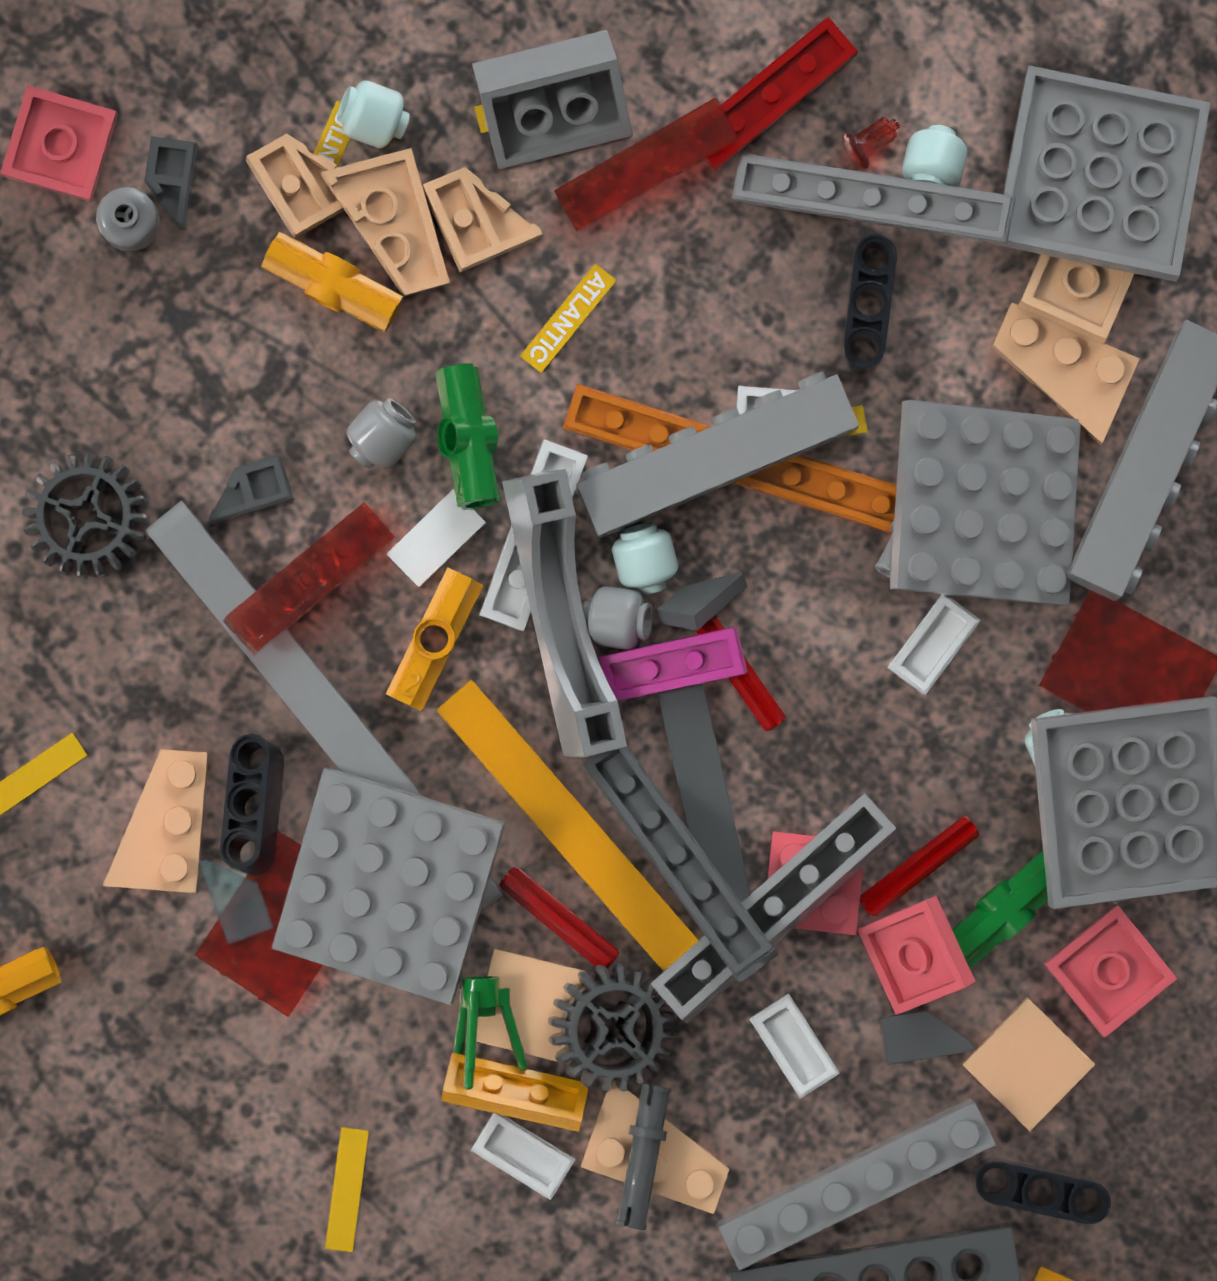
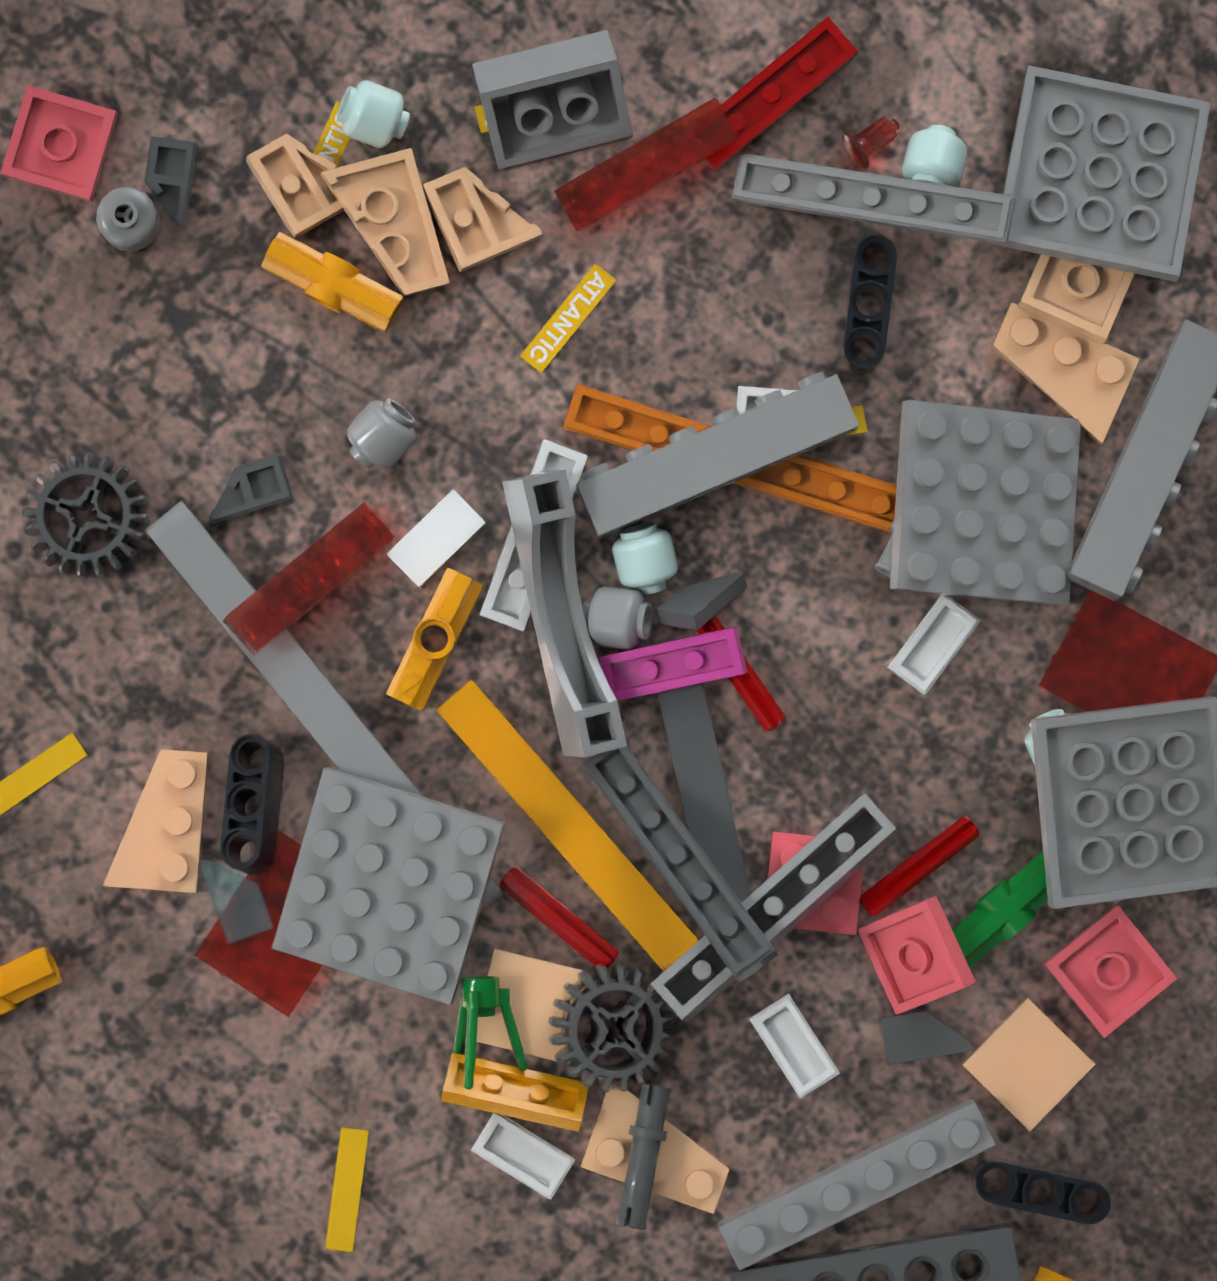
green piece [436,363,500,510] -> none

